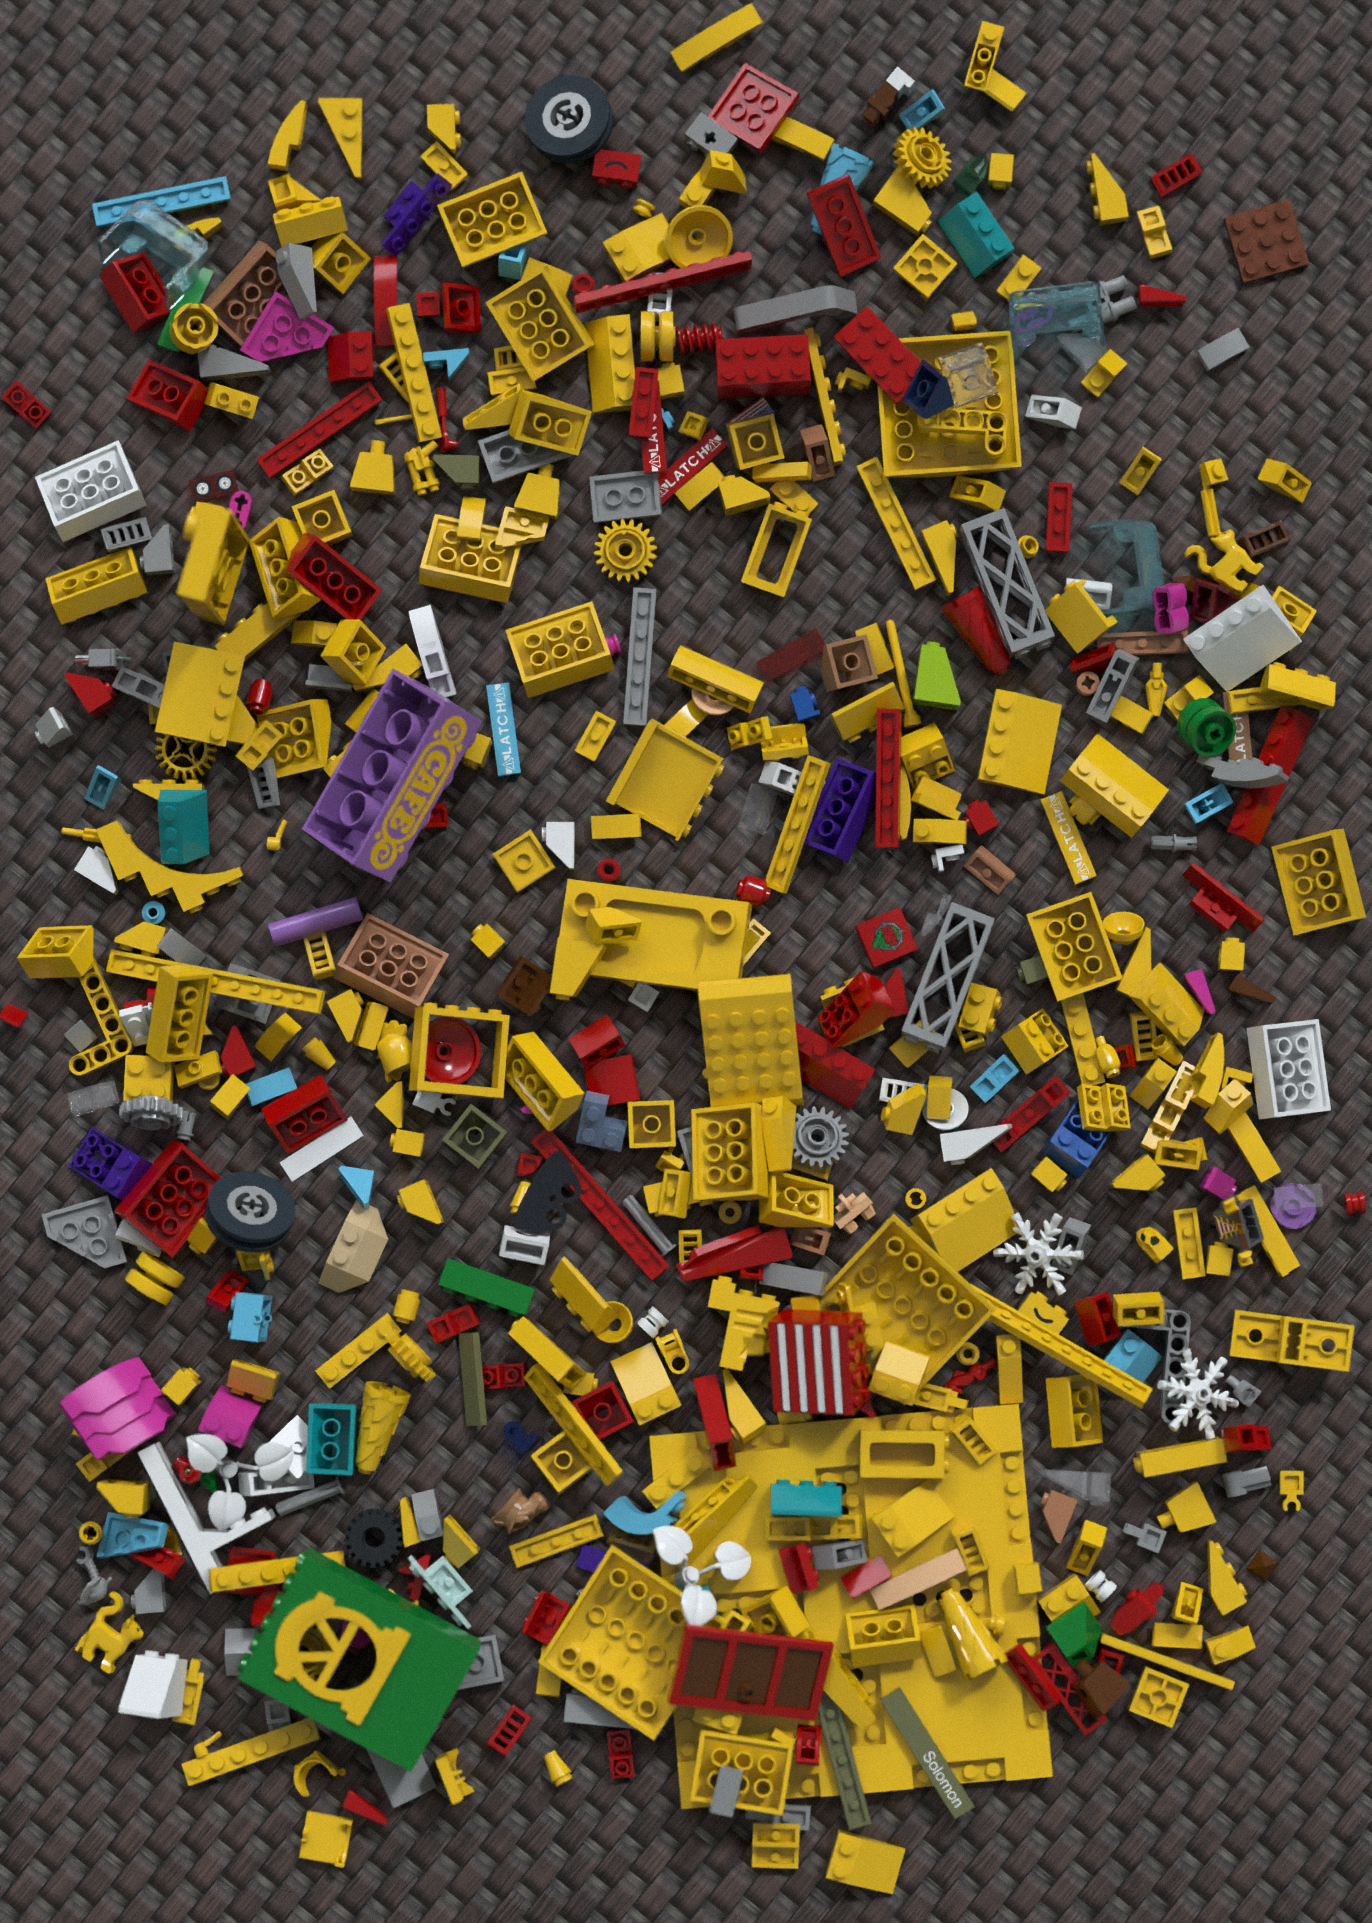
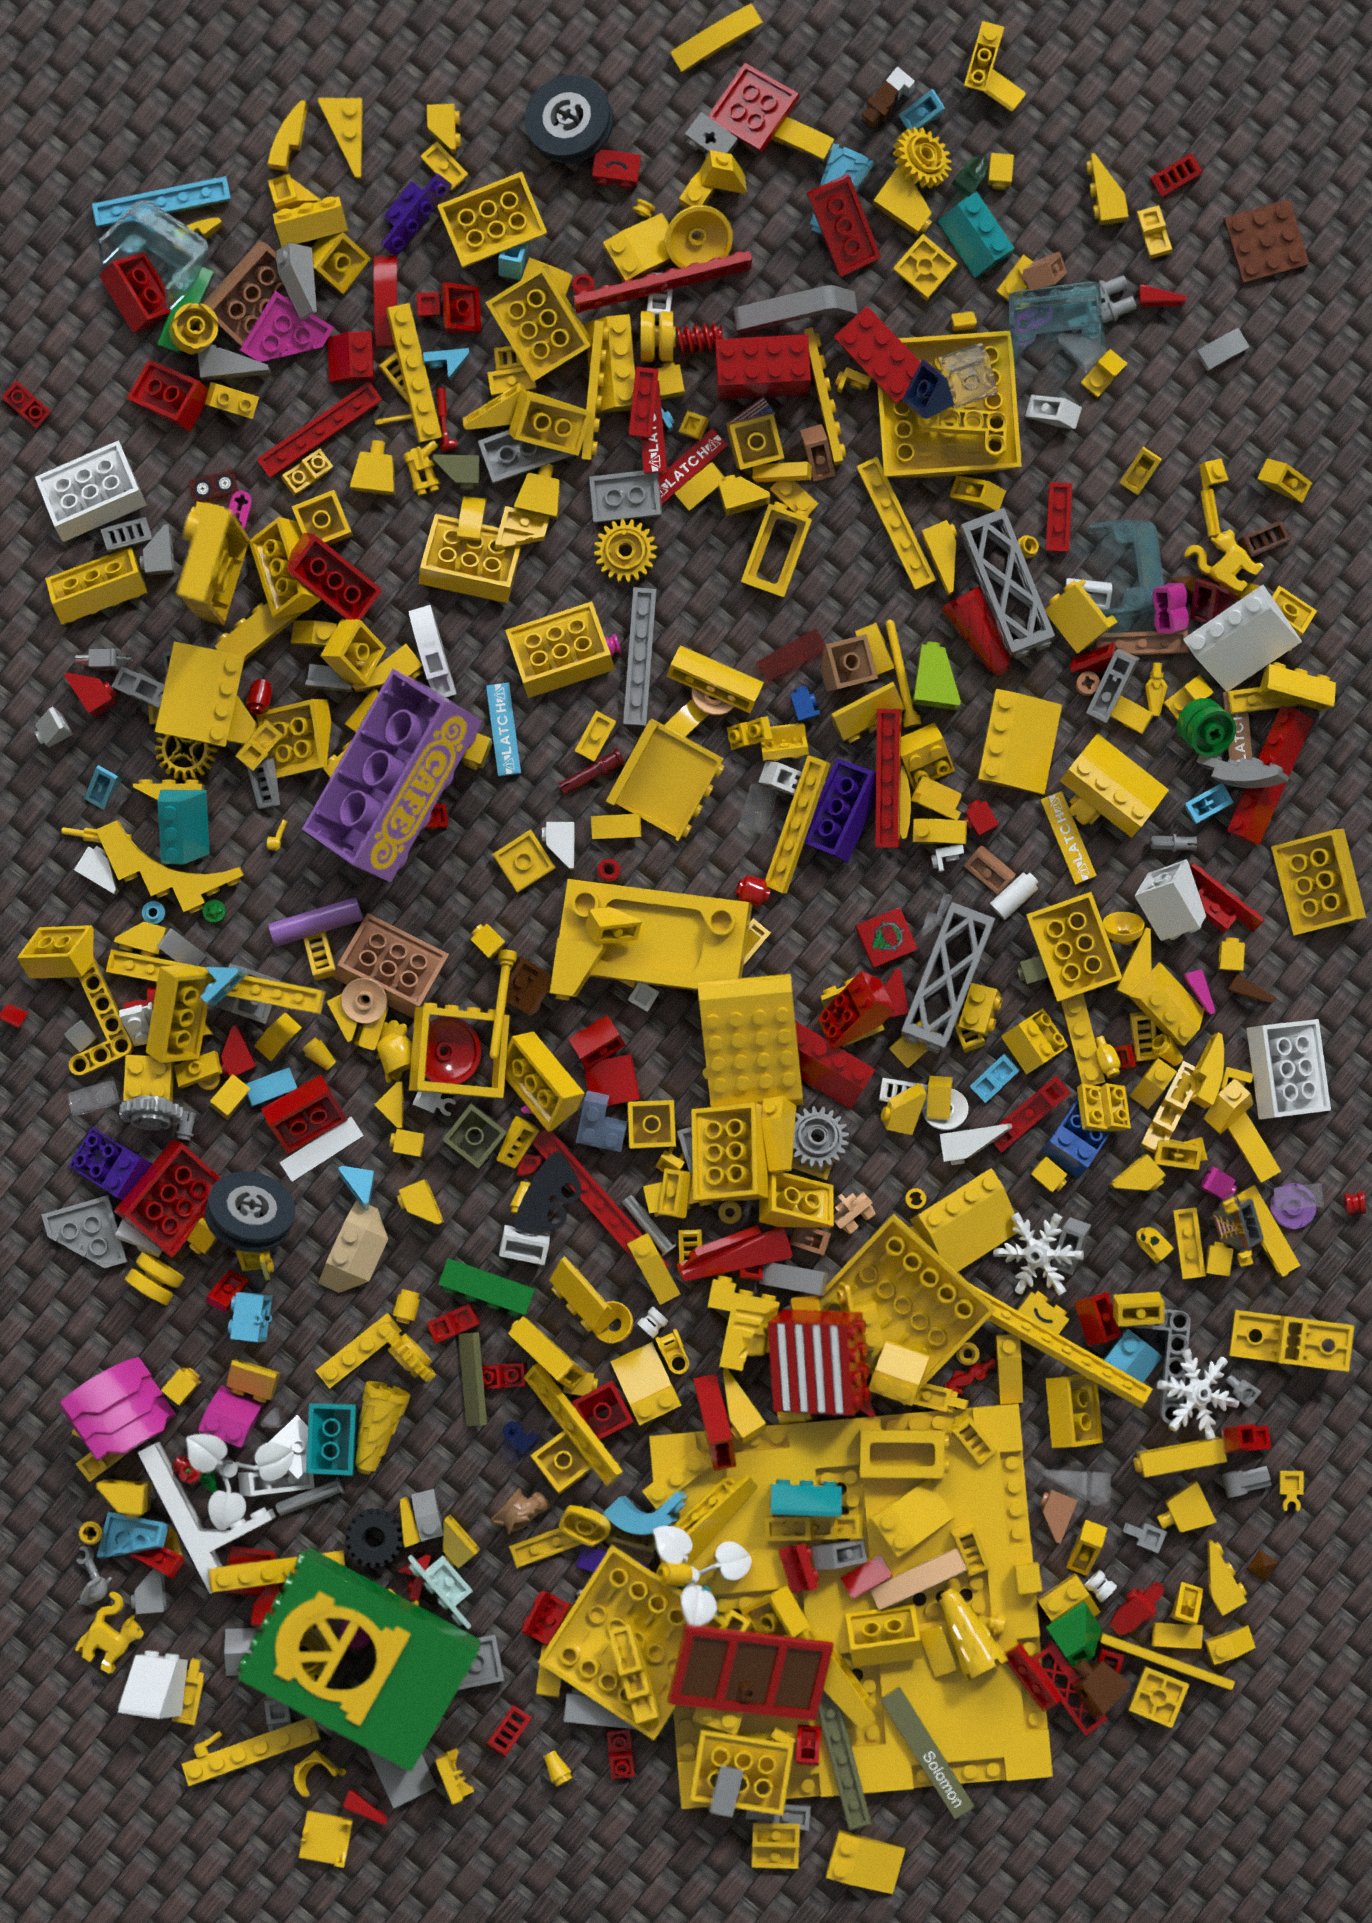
none -> medium azure slope [201,967,247,1006]
none -> green tile [202,900,226,923]
none -> clear slope [260,1407,283,1428]
none -> light nougat dish [341,978,387,1023]
none -> yellow piece [490,949,517,1059]
none -> yellow slope [496,1116,539,1169]
none -> dark red pin [558,748,626,795]
none -> yellow piece [559,1505,611,1547]
none -> yellow plate [582,321,609,460]
none -> yellow slope [609,1624,660,1725]
none -> yellow slope [628,1233,680,1305]
none -> yellow brick [657,1562,693,1586]
none -> white brick [989,872,1039,920]
none -> nougat slope [1022,252,1067,291]
none -> white slope [1135,859,1206,941]

